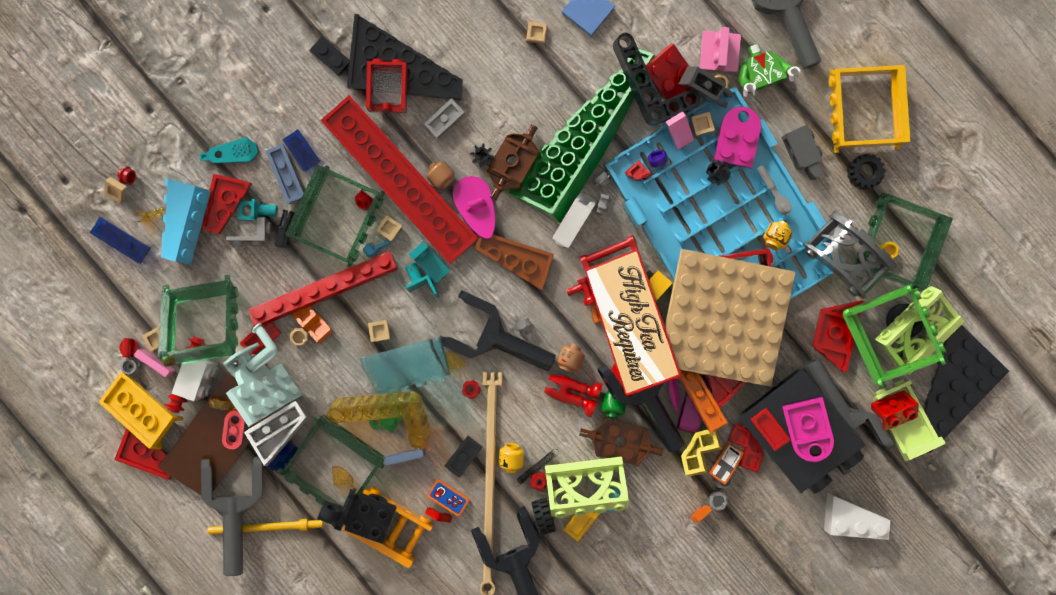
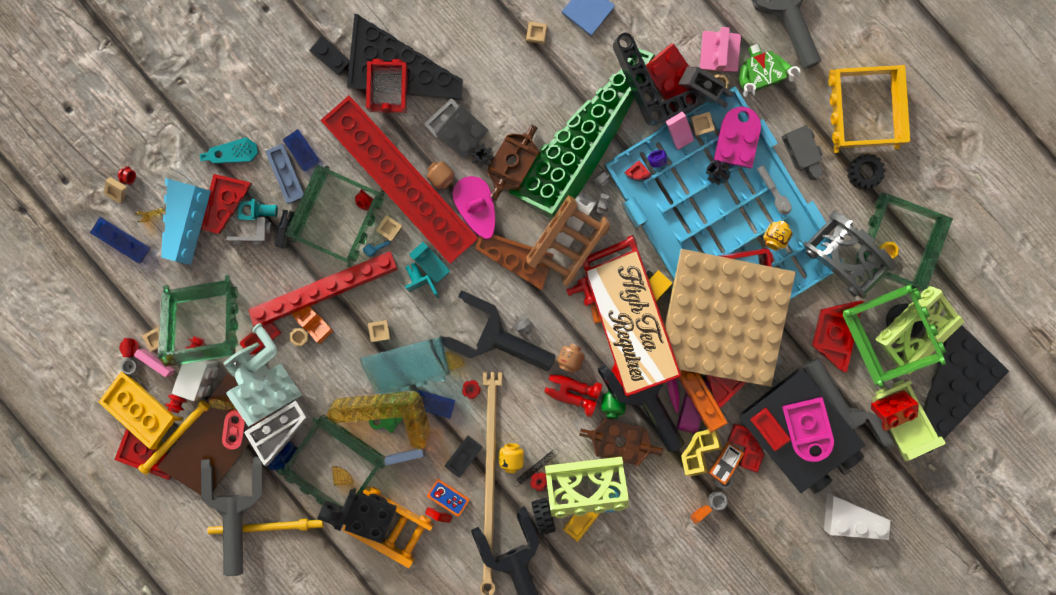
none -> yellow bar [138,400,210,475]
none -> clear blue plate [413,389,456,419]
none -> dark grey plate [435,104,489,159]
none -> medium nougat fence [526,195,610,287]

